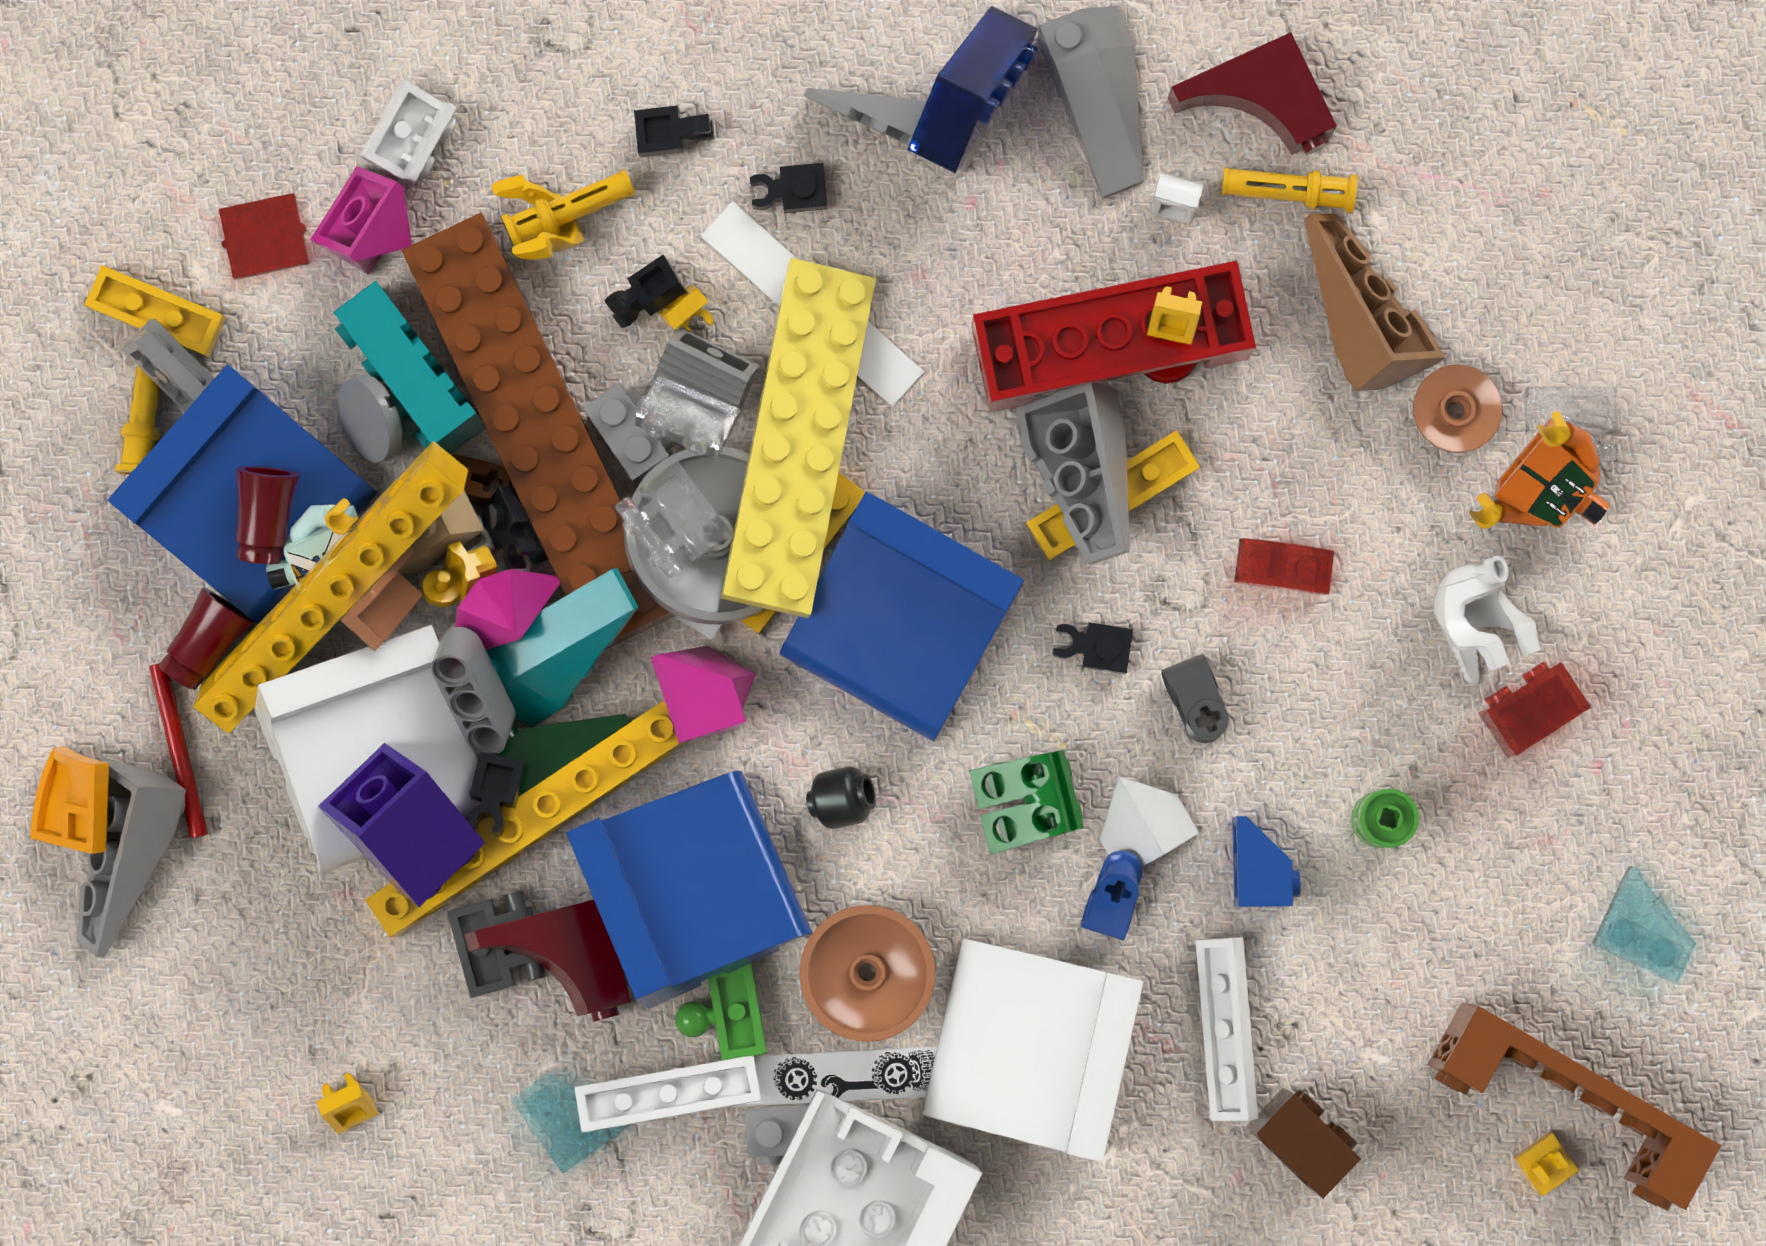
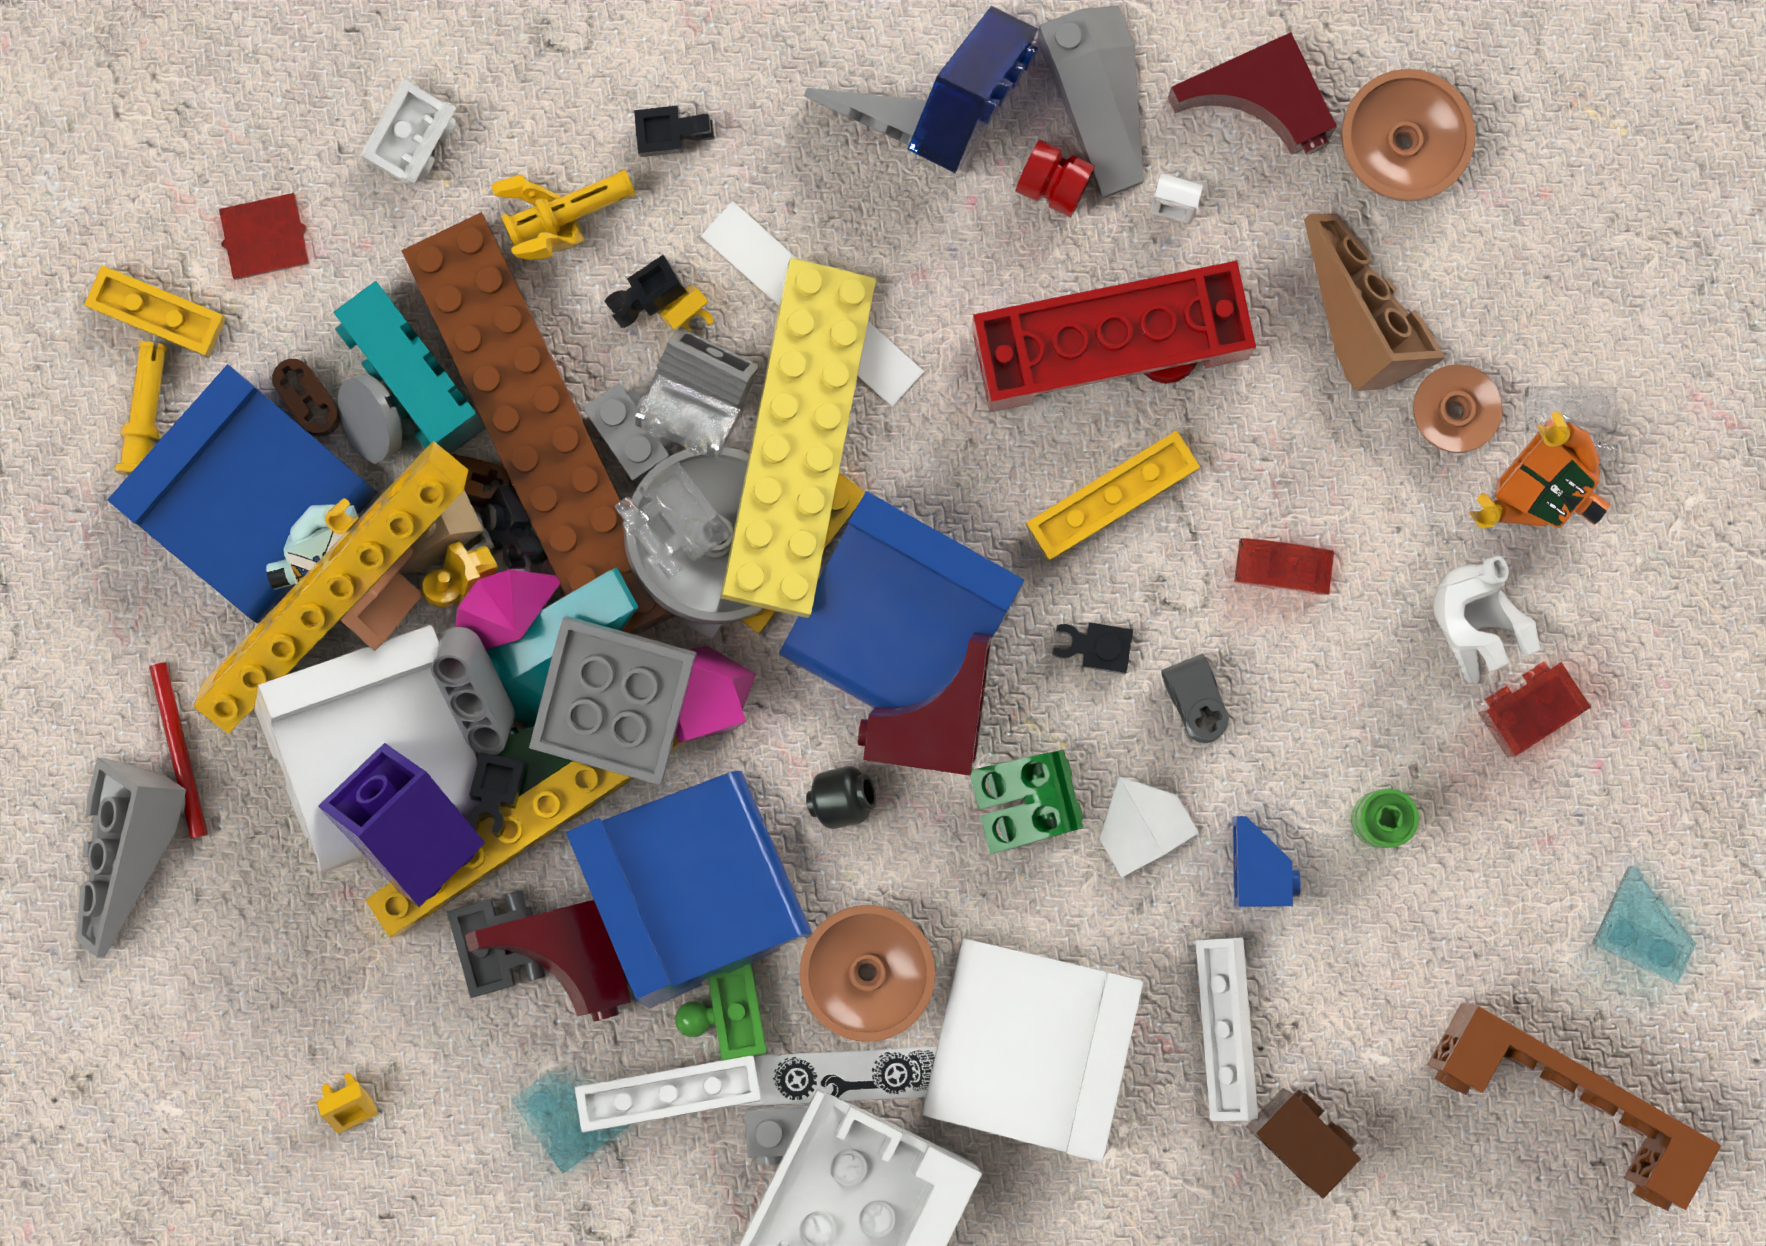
light orange plate [30,746,109,854] -> none
light grey bracket [121,319,214,412] -> none
dark red plant [159,587,254,690] -> none
dark red plant [235,466,300,565] -> none
dark pink slope [310,166,412,275] -> none
black plate [750,163,828,214] -> none
light grey wedge [1015,383,1130,565] -> none
blue piece [1080,850,1143,941] -> none
yellow tile [1147,286,1202,345] -> none
yellow pin [1221,167,1358,214] -> none
yellow tile [1513,1132,1579,1197] -> none
none -> reddish brown beam [272,359,340,436]
none -> light grey plate [529,615,697,785]
none -> dark red arch [858,632,992,776]
none -> red wheel [1015,139,1095,218]
none -> nougat dish [1341,69,1475,201]

